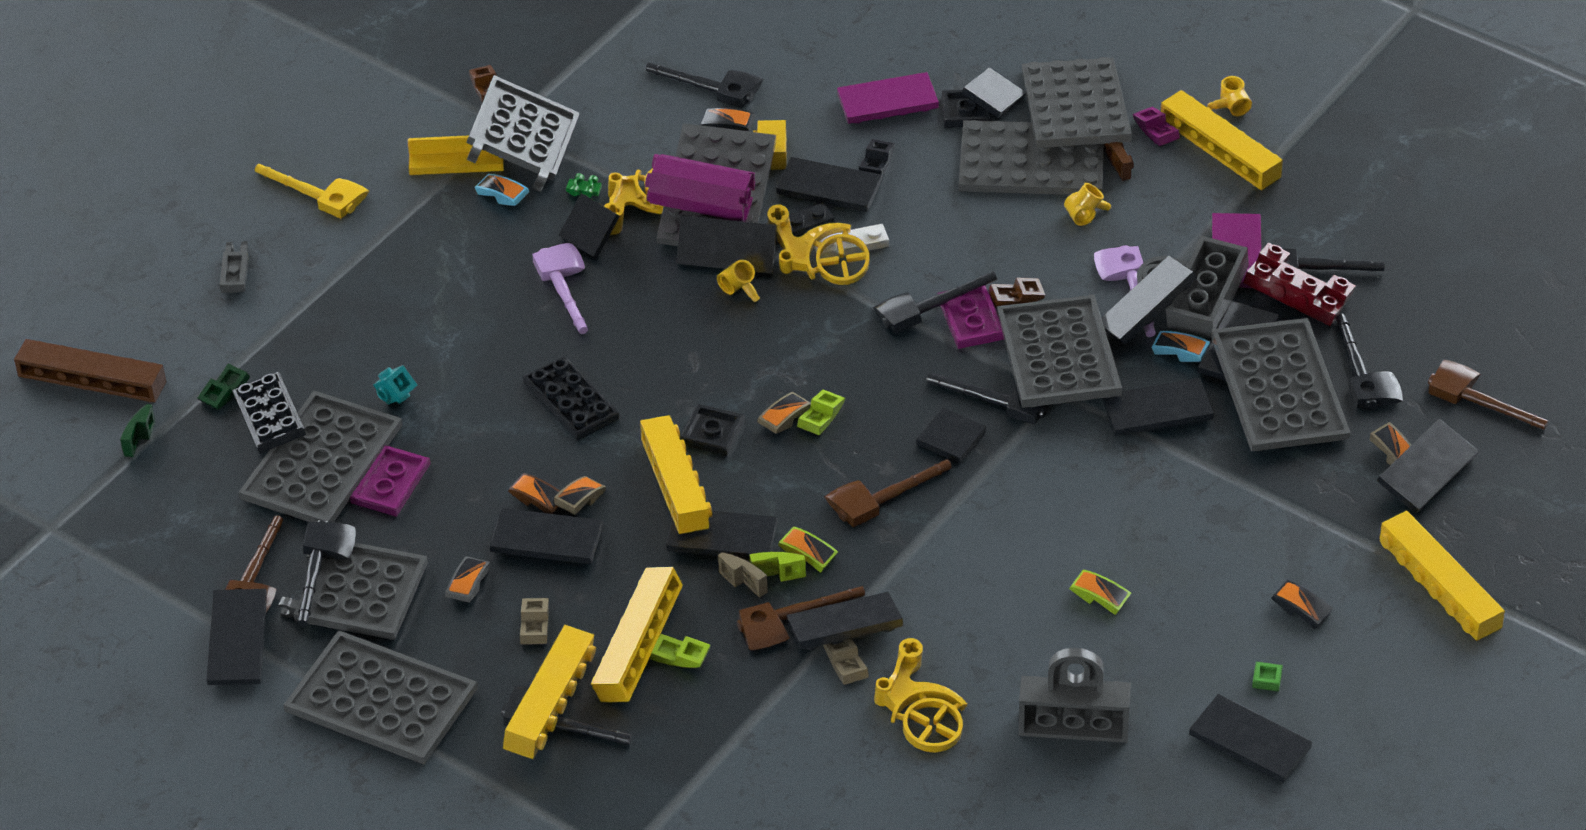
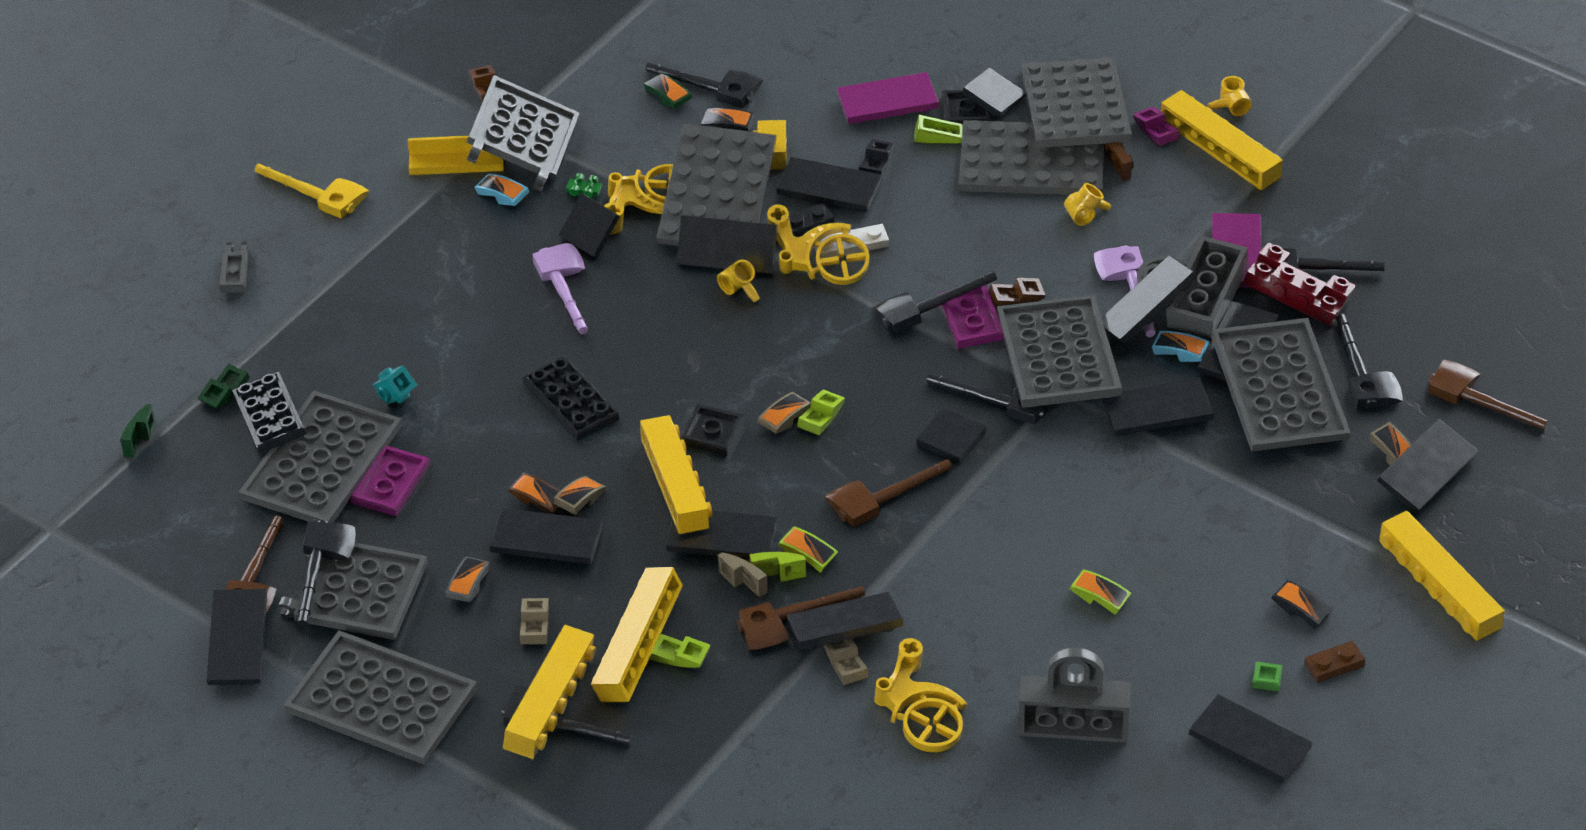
reddish brown brick [14,339,167,403] -> none
magenta brick [645,154,755,221] -> none
none -> slope [644,73,693,108]
none -> lime slope [914,115,963,143]
none -> reddish brown plate [1304,640,1365,683]

